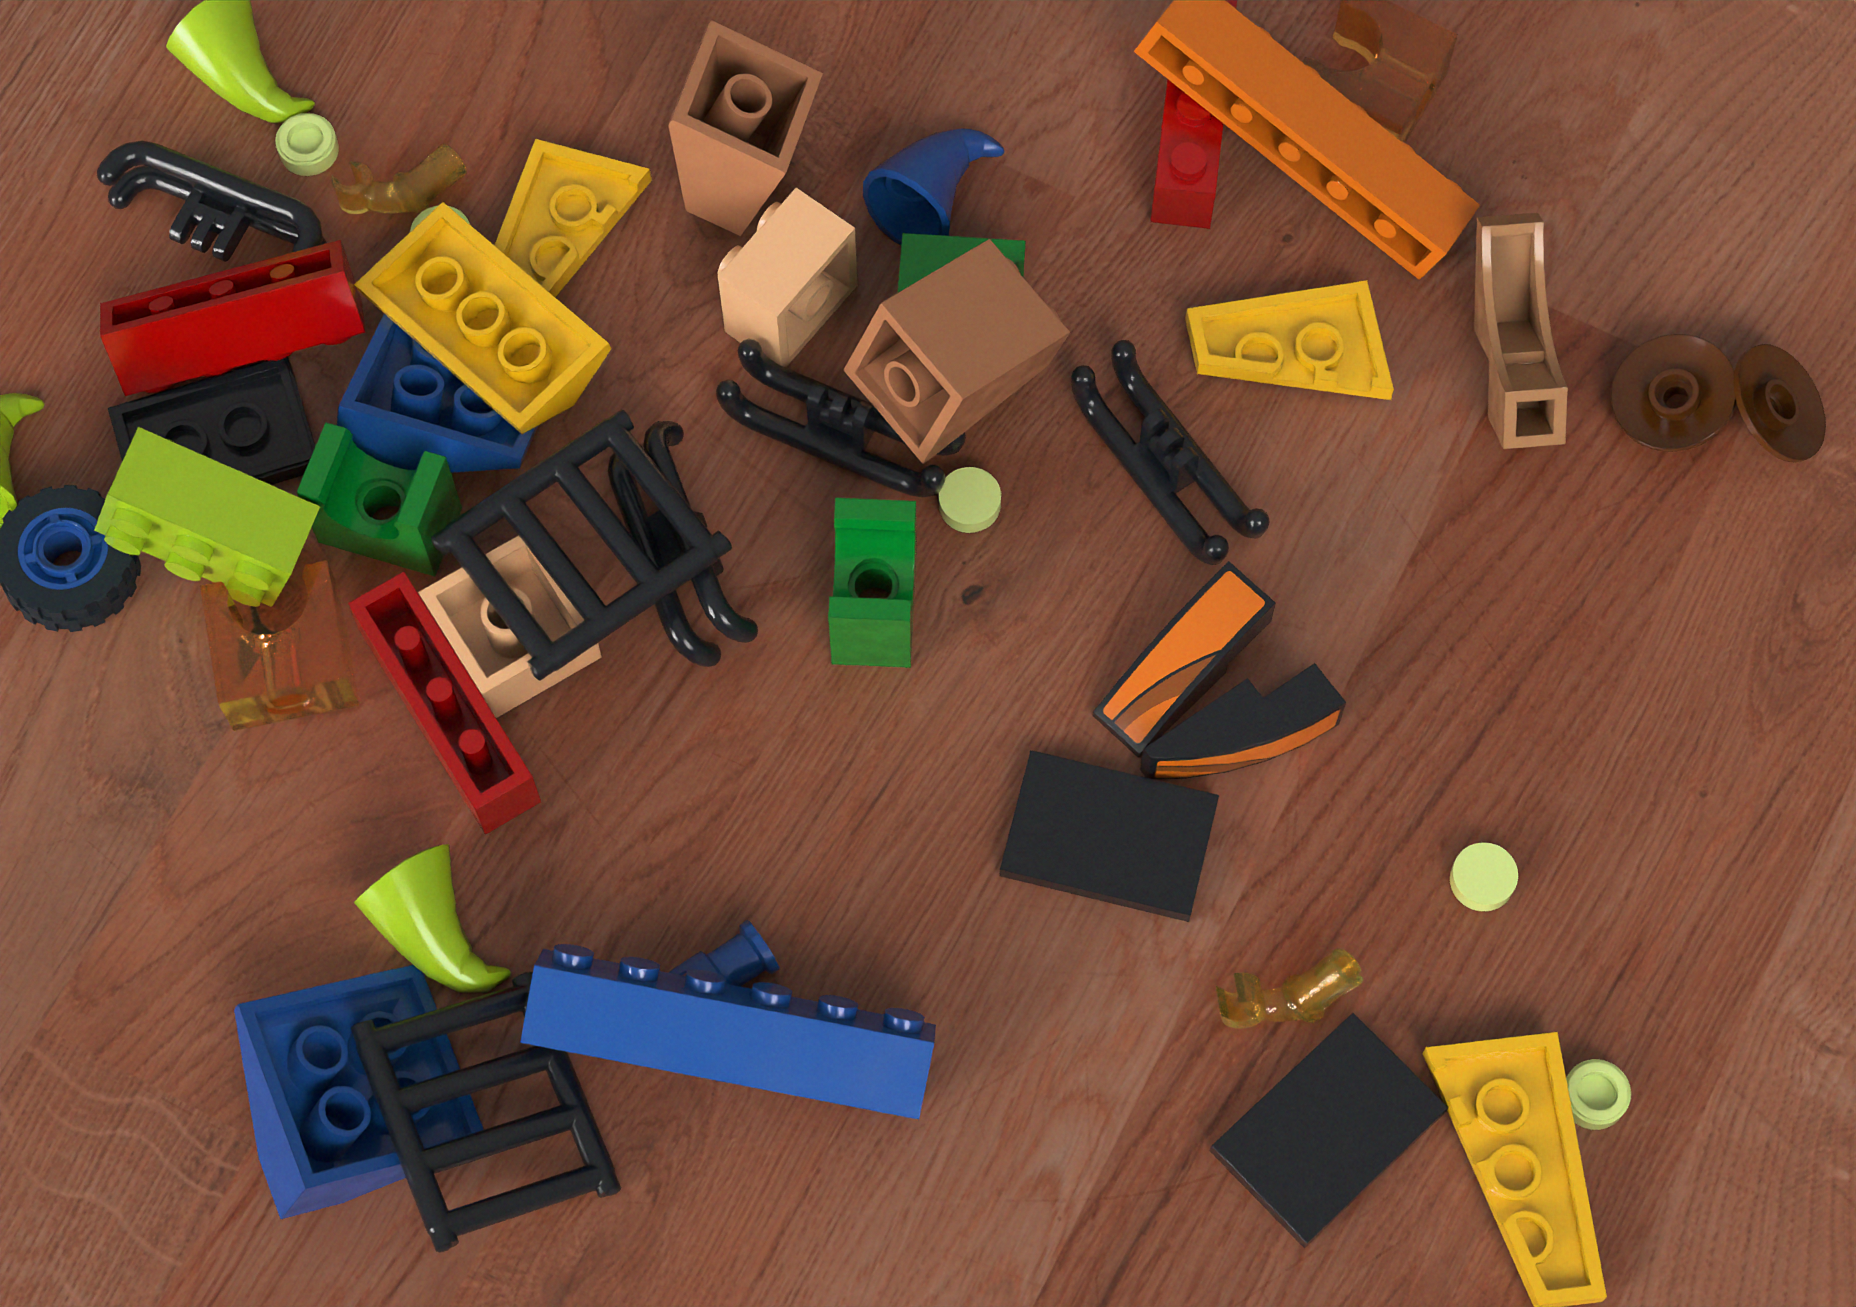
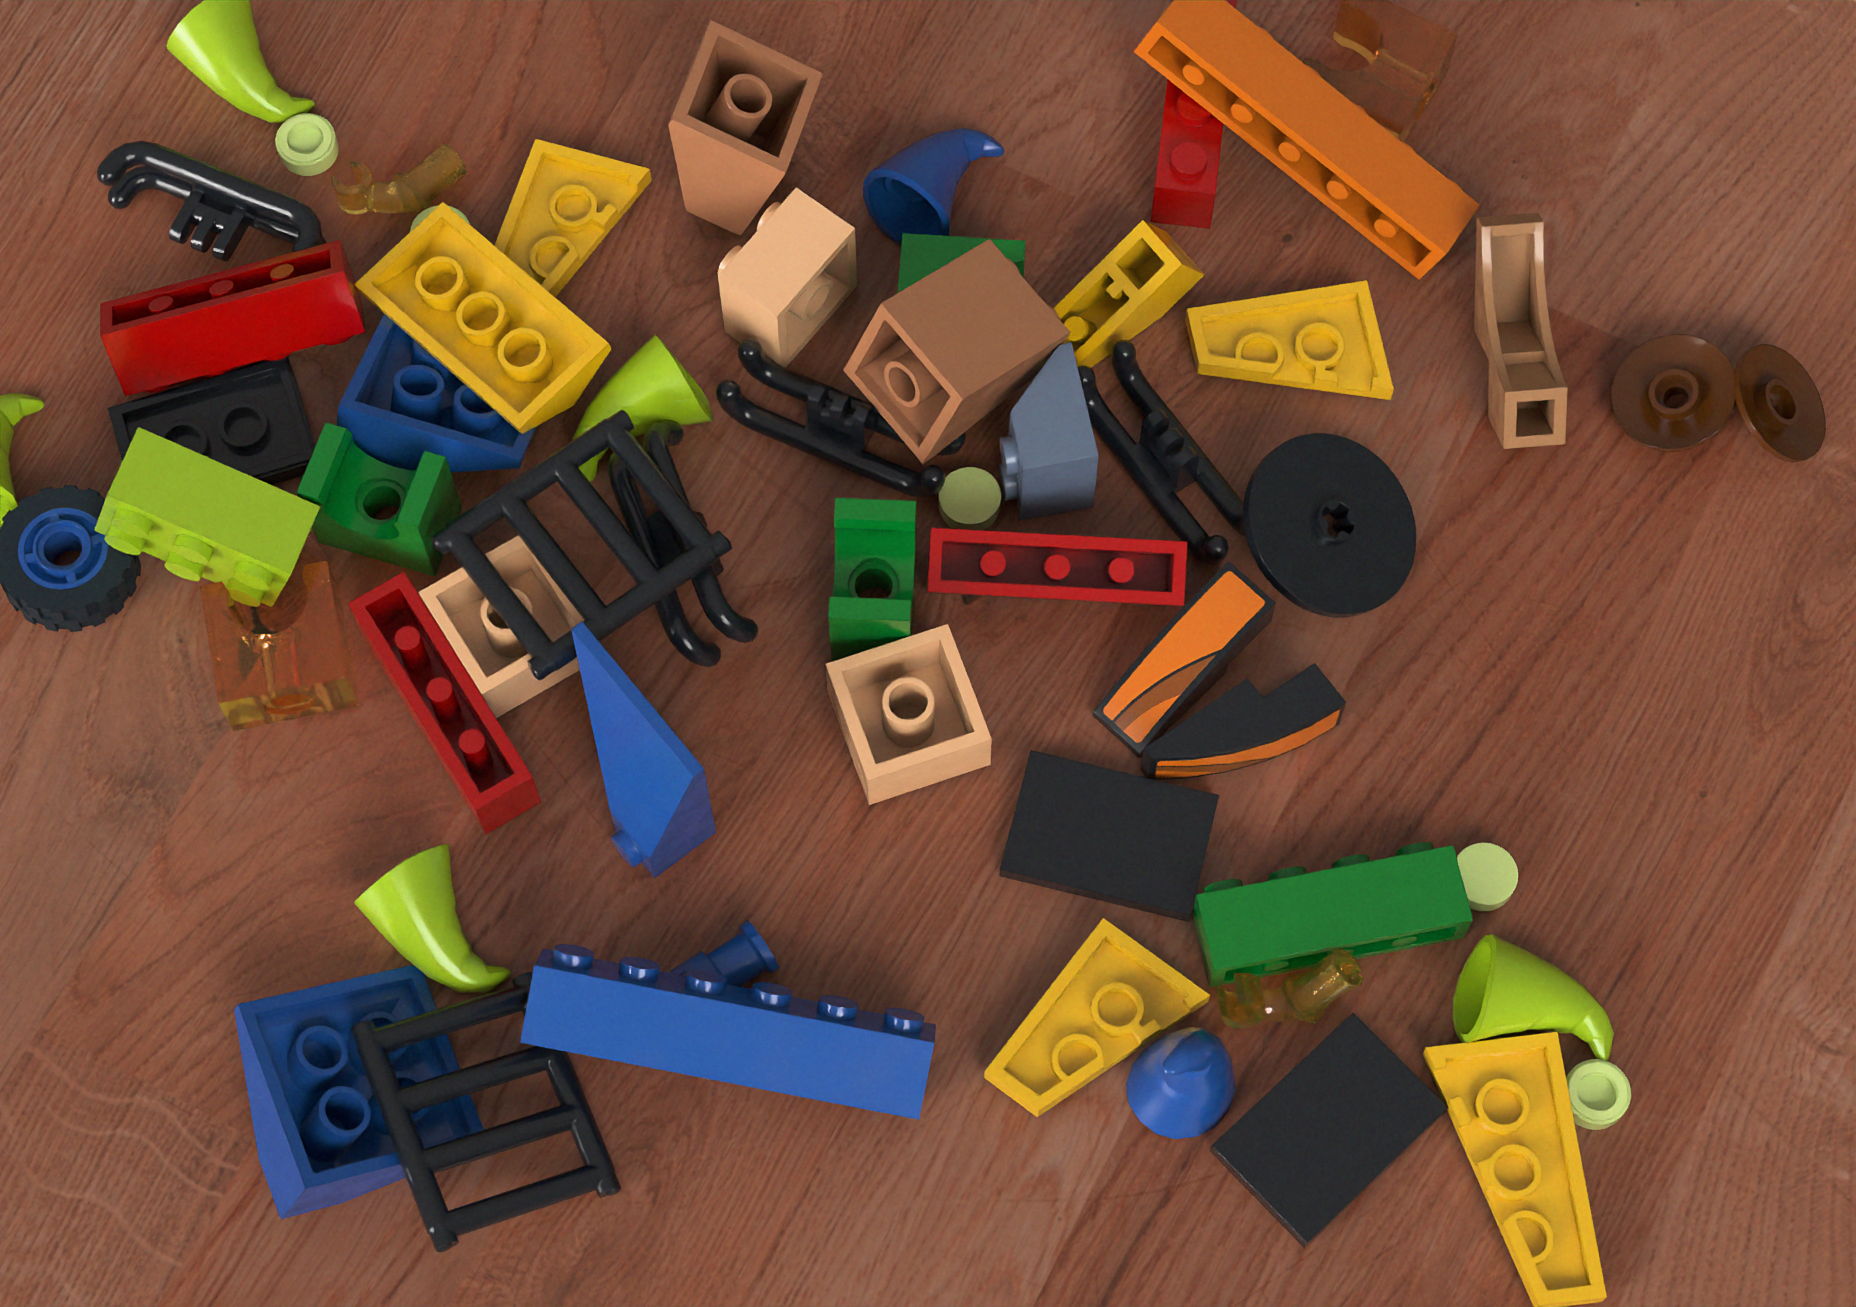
none -> blue slope [571,621,716,879]
none -> lime hat [573,334,714,481]
none -> light nougat brick [825,624,992,805]
none -> red brick [926,528,1188,607]
none -> yellow wing [984,918,1210,1117]
none -> sand blue slope [998,342,1099,521]
none -> yellow slope [1035,220,1205,377]
none -> blue hat [1126,1027,1236,1139]
none -> green brick [1192,842,1473,988]
none -> black piece [1243,433,1416,618]
none -> lime hat [1452,934,1614,1061]

